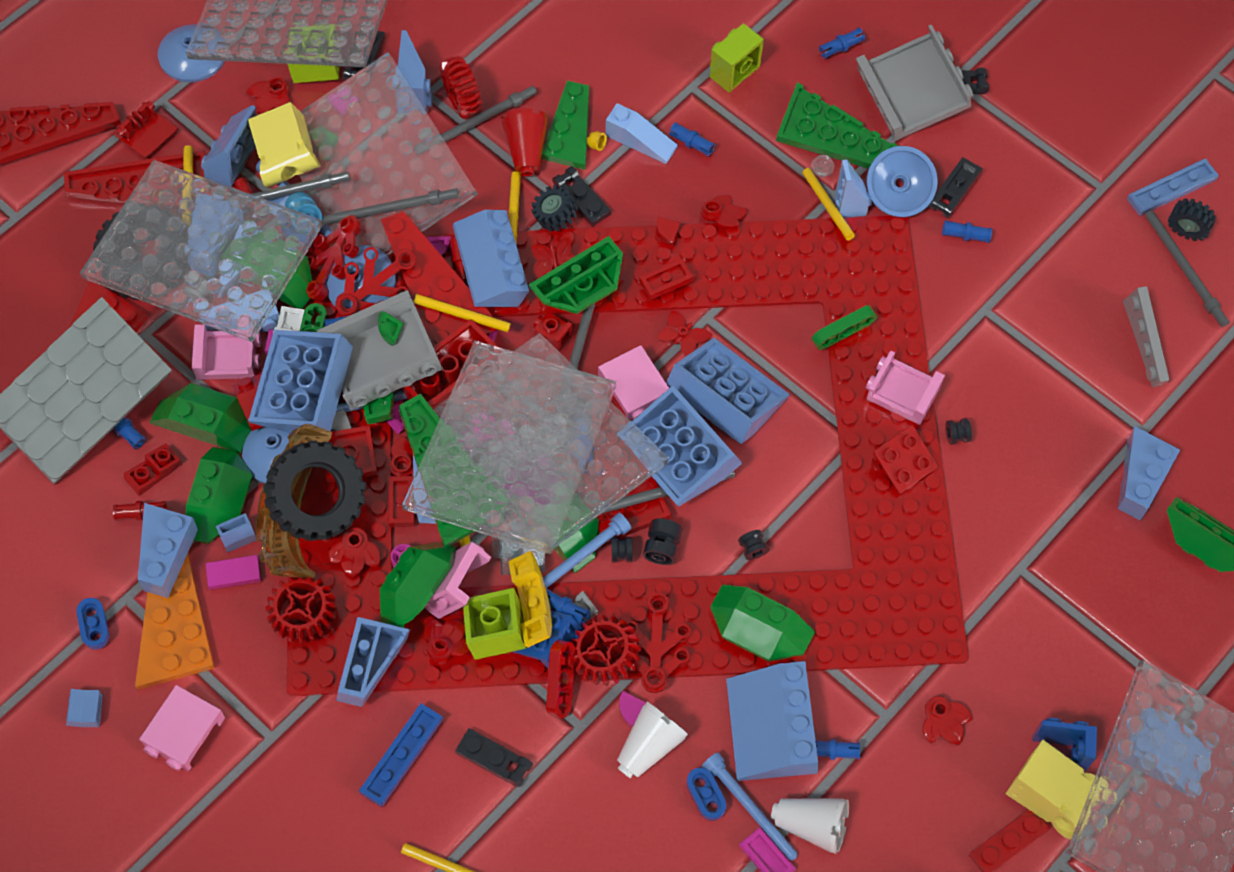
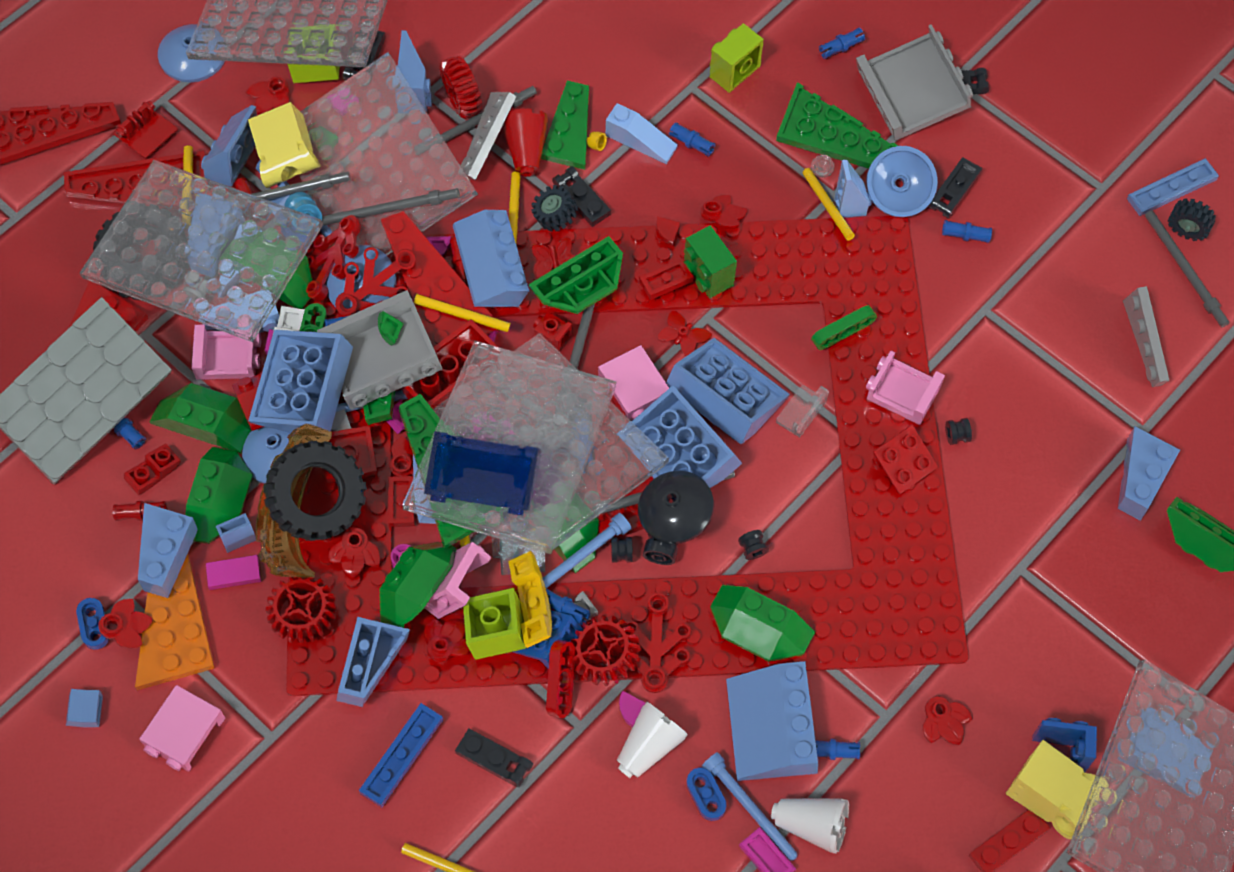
none -> red plate [99,599,153,649]
none -> clear blue windscreen [424,431,542,516]
none -> light grey wing [459,92,517,180]
none -> black dish [638,471,715,544]
none -> green brick [683,225,737,299]
none -> clear panel [776,385,829,438]

